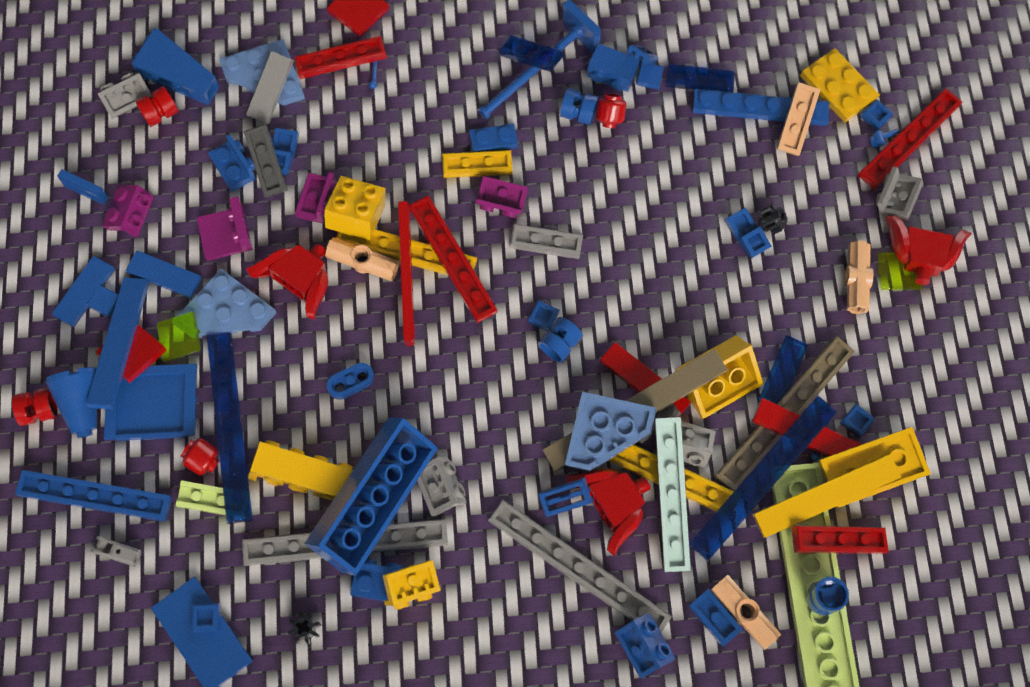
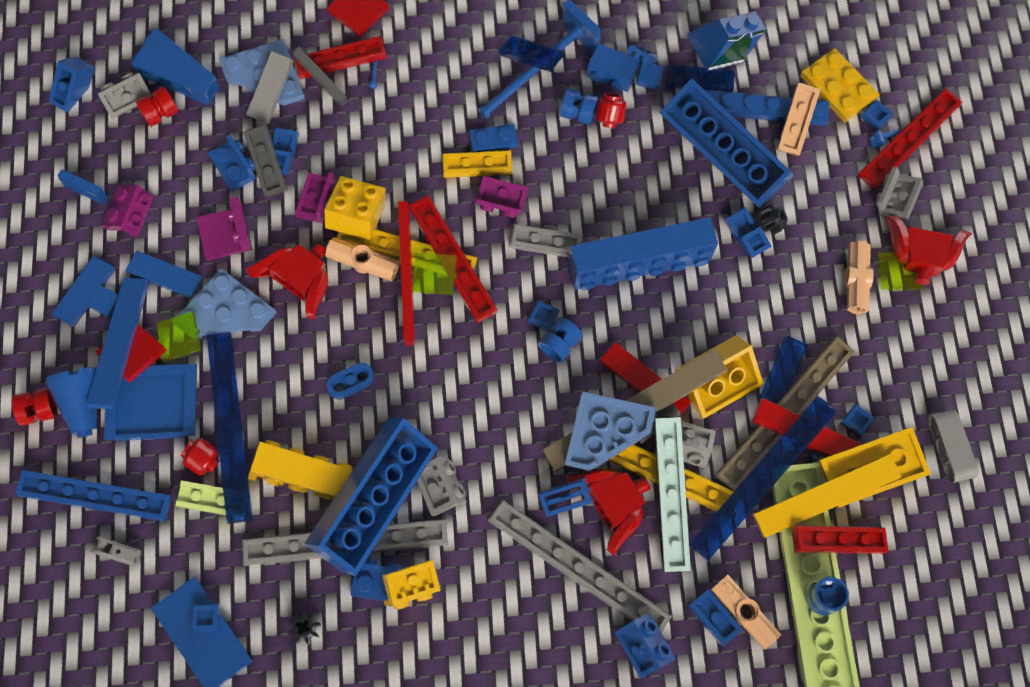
none -> blue slope [48,57,95,112]
none -> dark grey tile [293,47,348,107]
none -> clear neon green piece [413,253,457,295]
none -> blue brick [568,217,718,291]
none -> blue brick [659,78,794,210]
none -> blue slope [687,11,766,71]
none -> light grey beam [928,410,978,483]

